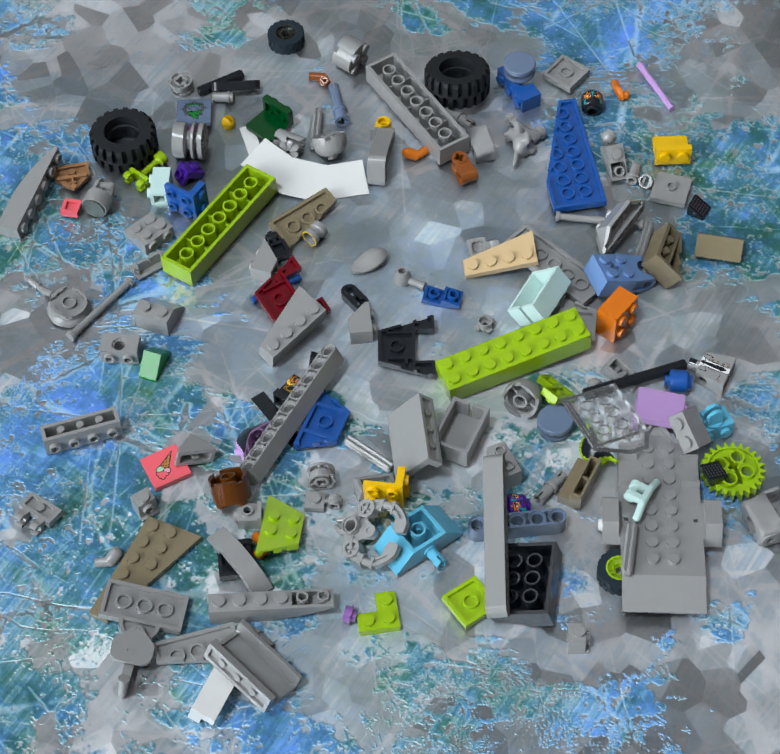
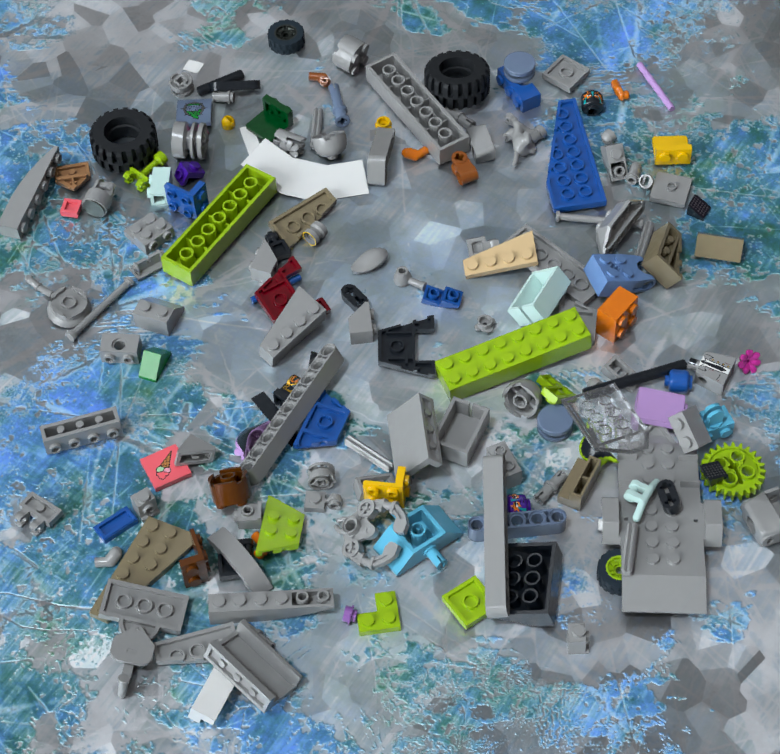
none -> blue tile [93,506,139,544]
none -> reddish brown bracket [179,528,211,588]
none -> white sticker [183,59,204,74]
none -> black beam [656,479,681,515]
none -> dark pink plant [738,349,761,374]

